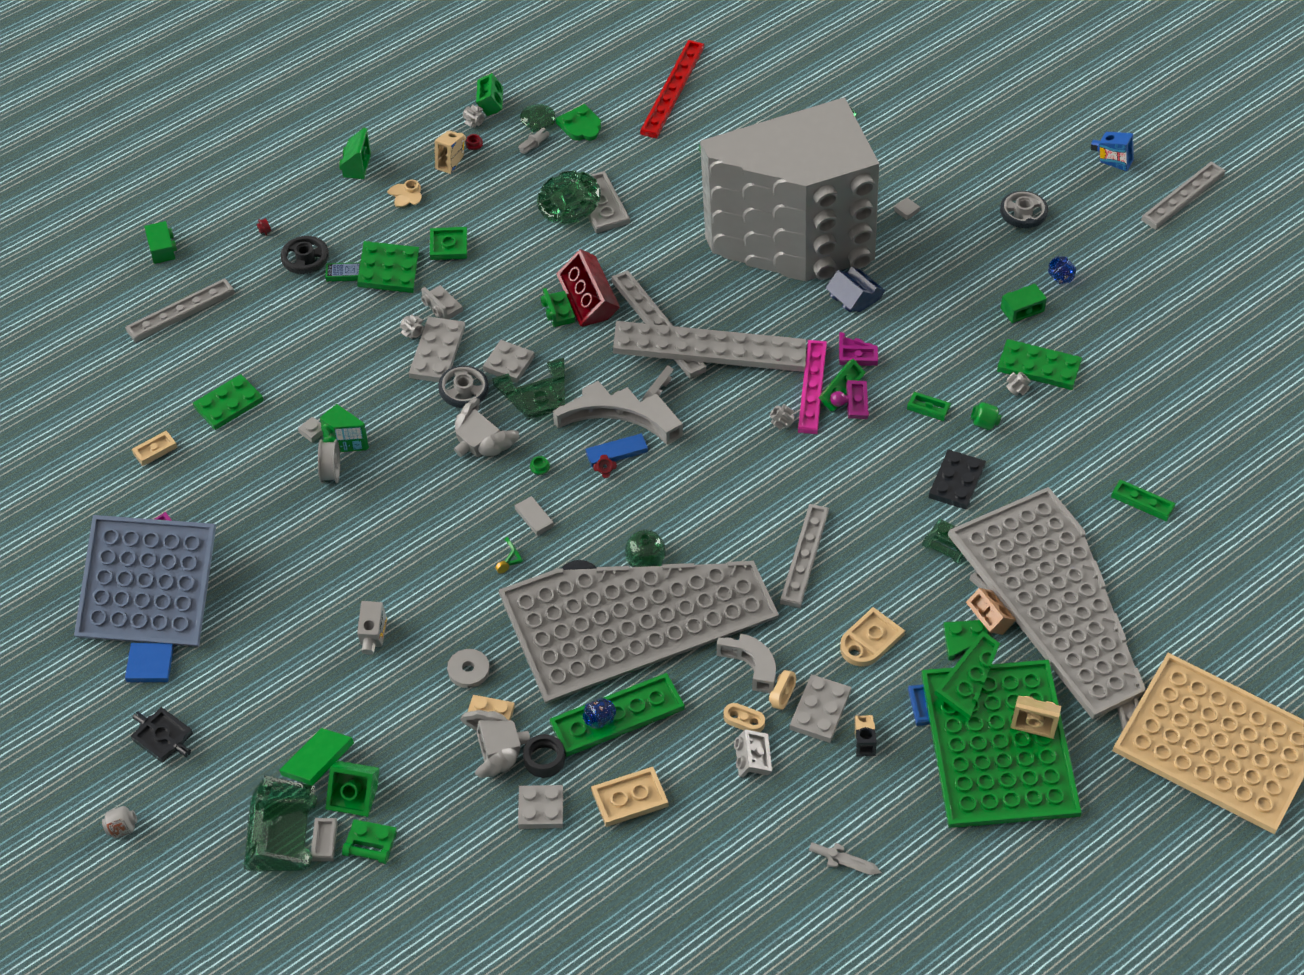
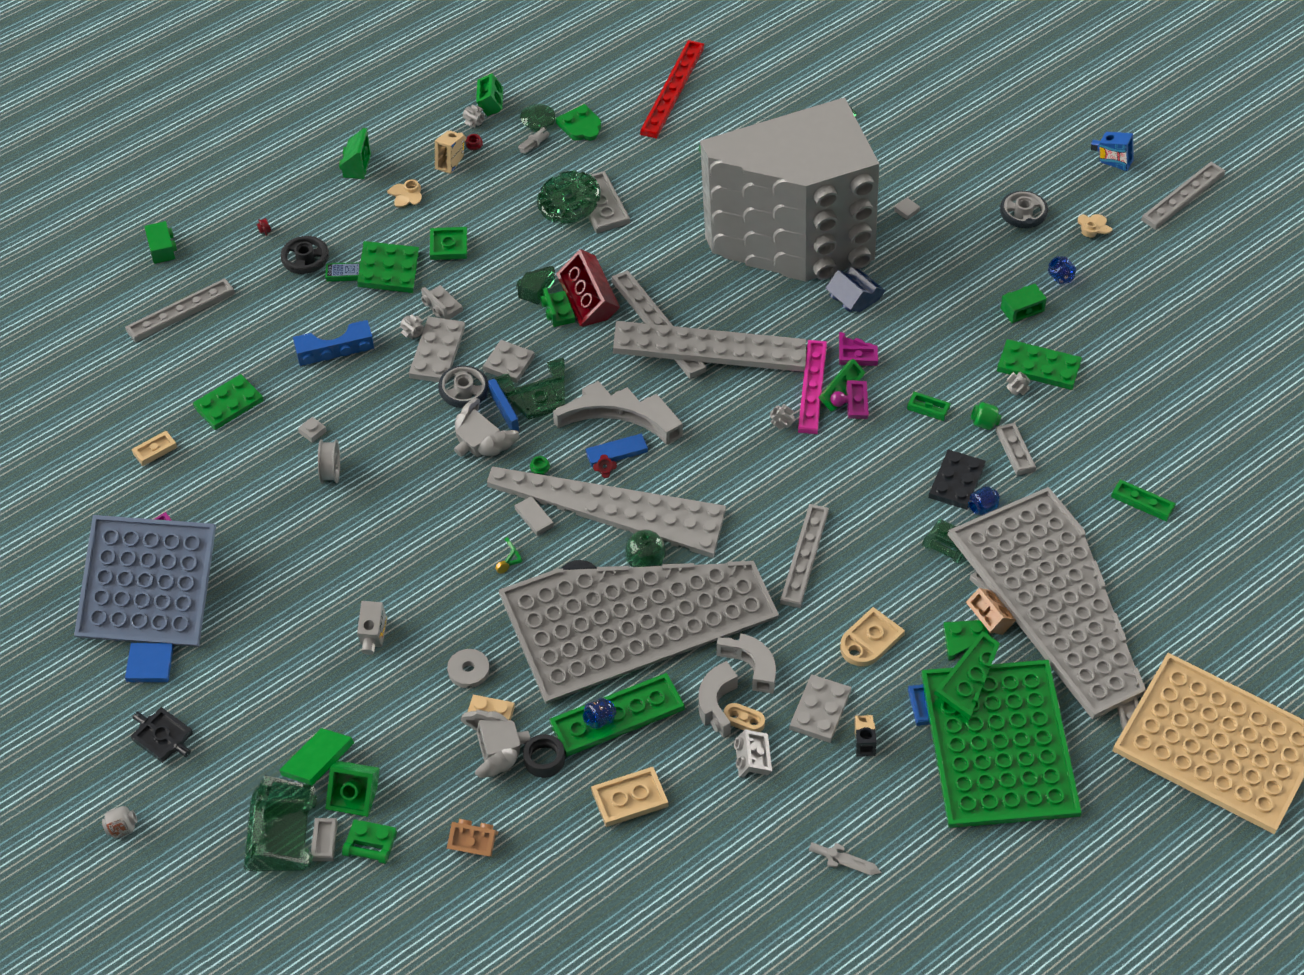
green slope [320,404,369,452] -> none
light grey plate [518,785,563,829] -> none
light grey plate [642,365,674,400] -> none
tan plate [769,670,796,710] -> none
tan slope [1011,695,1061,739] -> none
none -> blue arch [293,320,374,366]
none -> medium nougat bracket [447,819,499,857]
none -> light grey wing [487,467,726,558]
none -> blue tile [488,379,519,431]
none -> clear green slope [516,266,555,305]
none -> light grey arch [699,661,738,738]
none -> clear blue head [969,486,1000,516]
none -> light grey tile [996,423,1036,476]
none -> tan plate [1078,214,1113,237]

